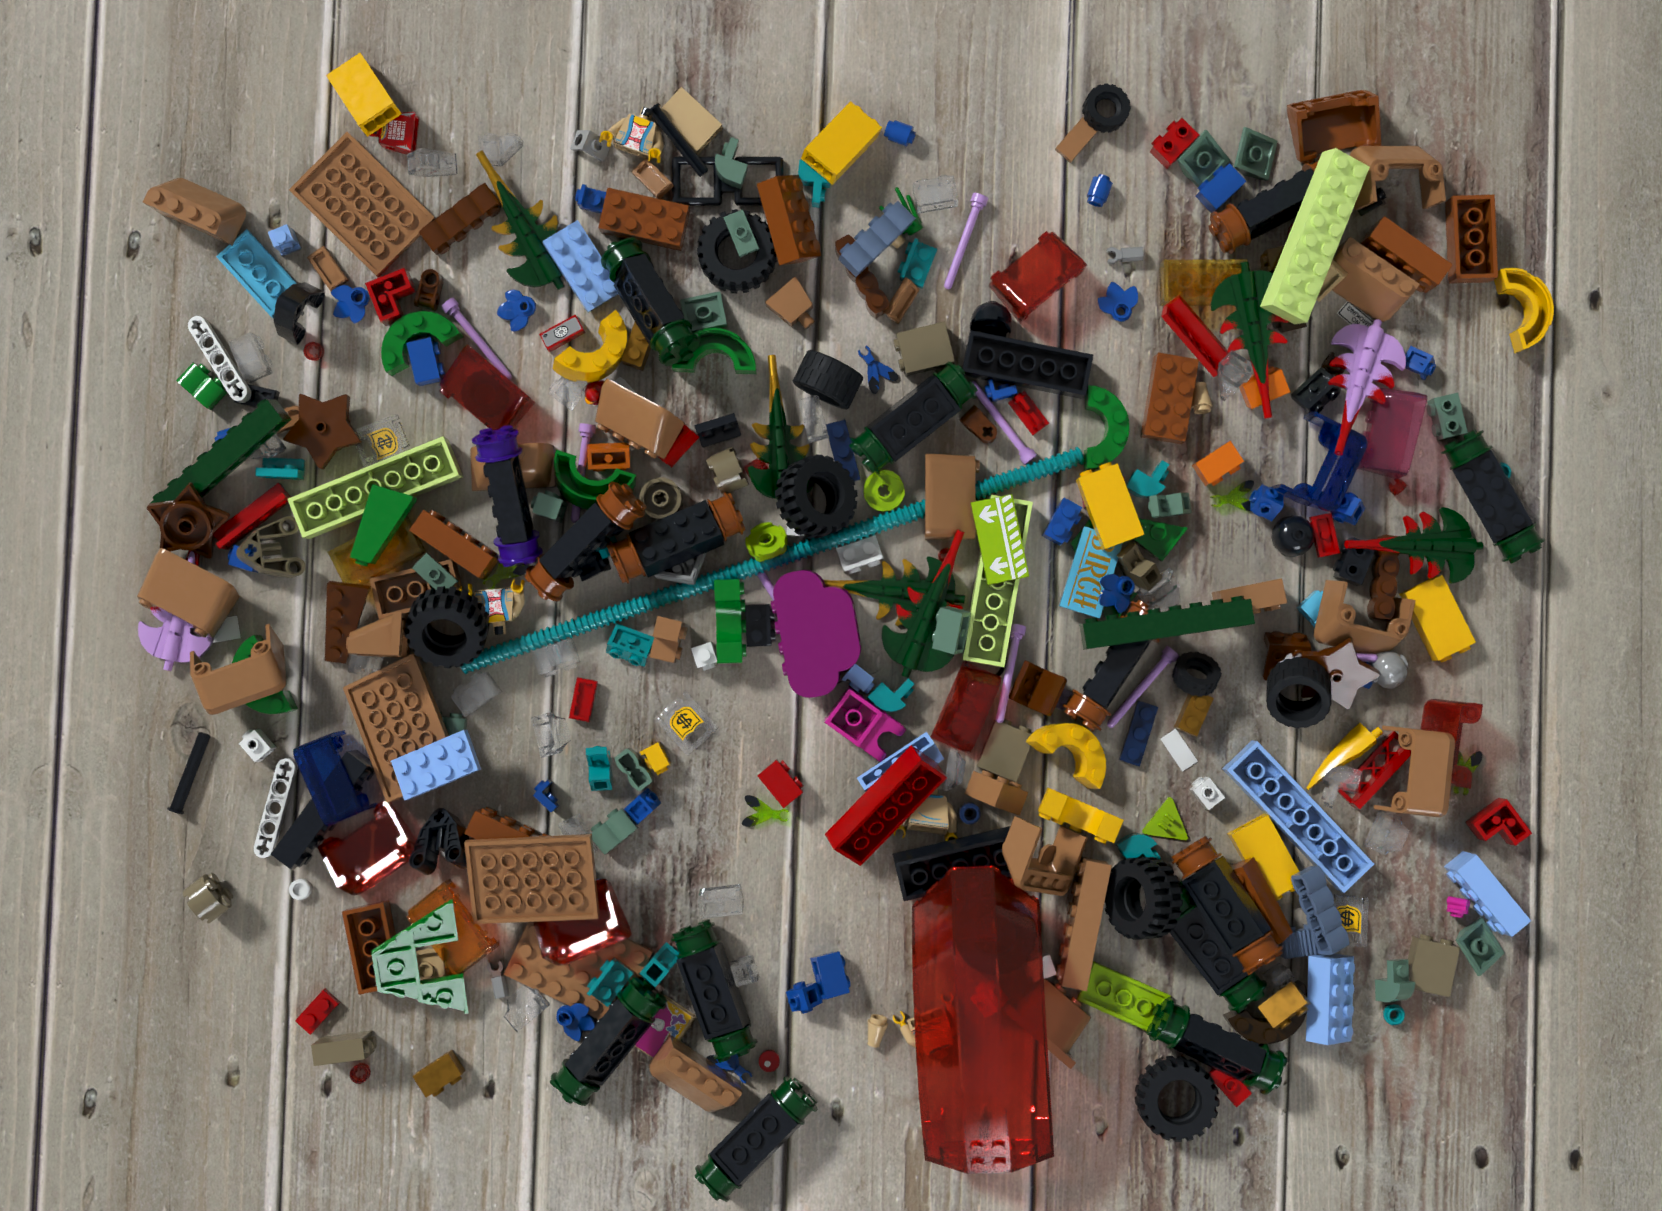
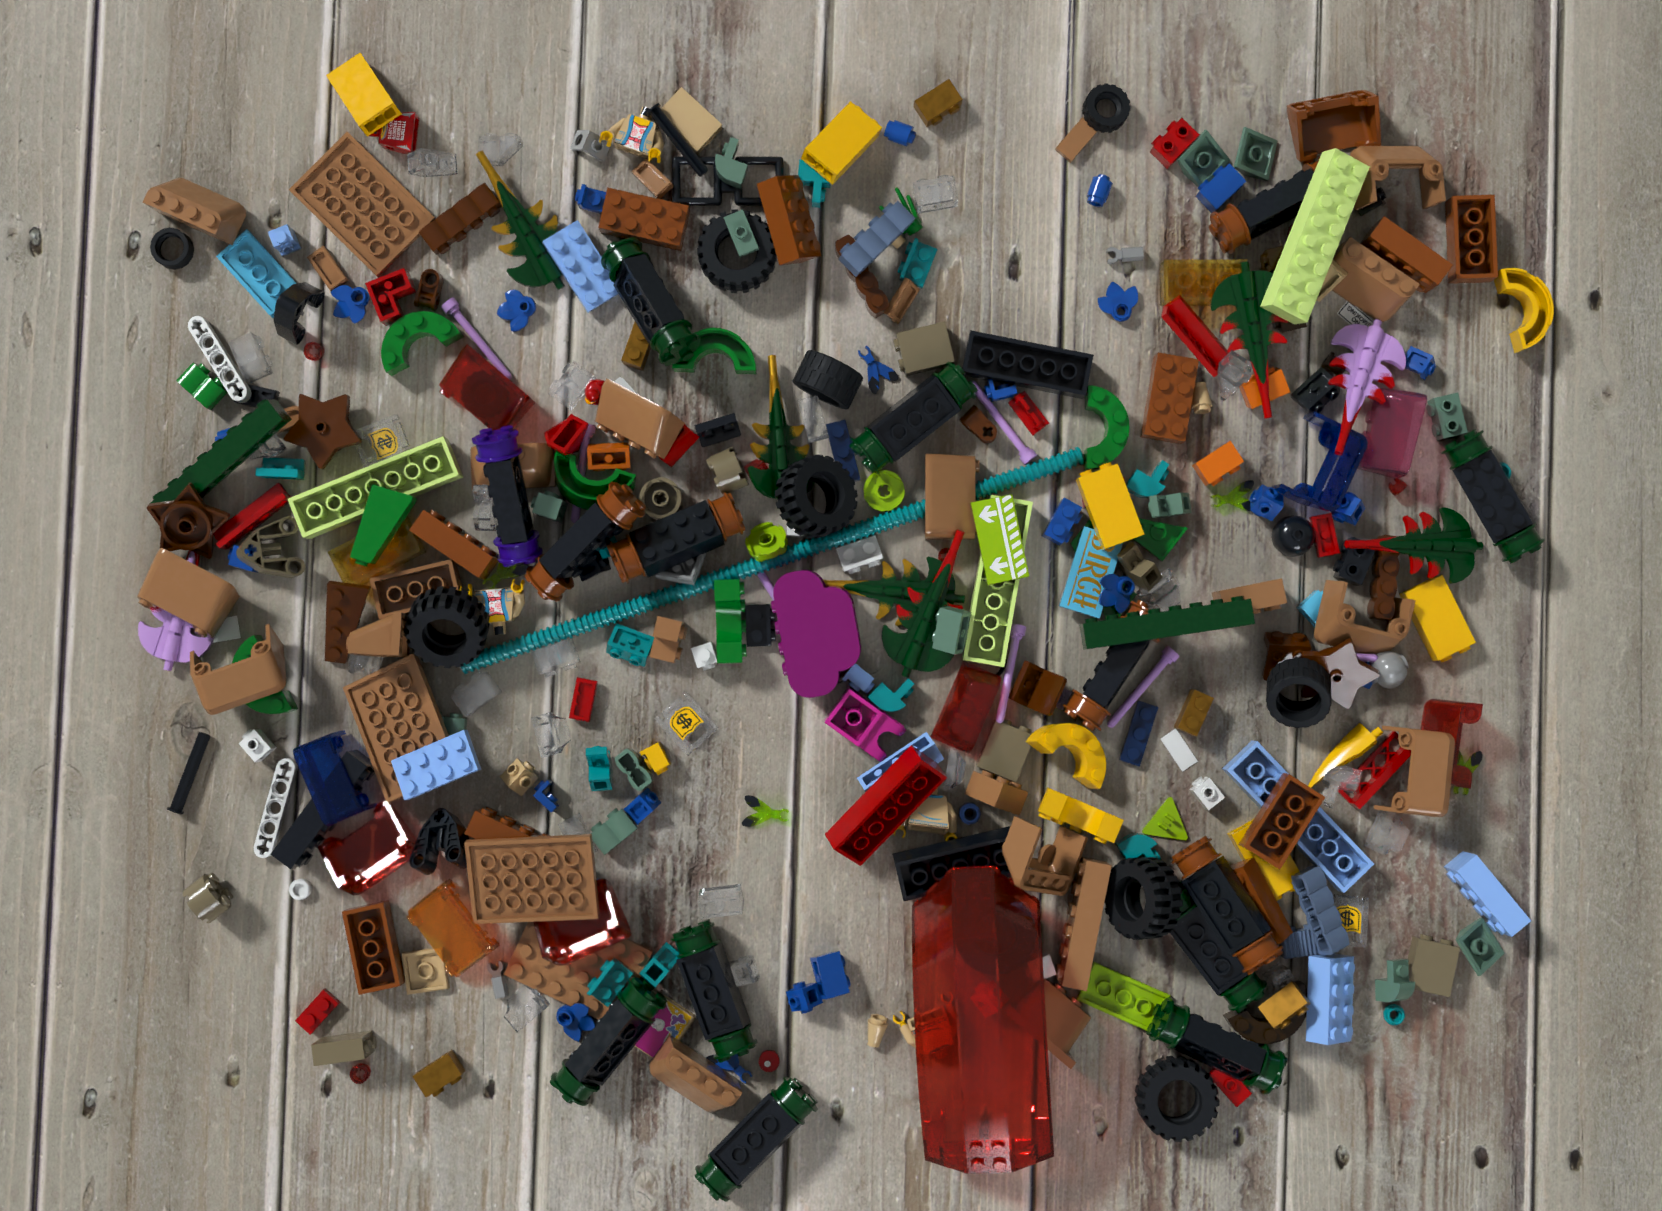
wing [371,899,469,1014] -> none
blue brick [406,337,446,386] -> none
sand green plate [412,553,458,590] -> none
slope [539,314,586,353] -> none
yellow brick [552,310,627,383] -> none
sand green slope [680,291,727,333] -> none
red brick [757,759,804,808] -> none
medium nougat torso [765,276,815,329] -> none
lavender piece [944,193,989,289] -> none
black cylinder [970,301,1012,337] -> none
clear red windscreen [989,231,1087,324] -> none
black tyre [1172,651,1222,697] -> none
dark pink plate [1446,896,1470,918] -> none
red brick [1465,798,1532,846] -> none
none -> black tyre [150,227,194,270]
none -> clear brick [472,485,498,531]
none -> tan brick [500,758,538,796]
none -> red slope [544,414,589,455]
none -> pearl gold brick [913,79,963,127]
none -> dark orange brick [1238,773,1325,870]

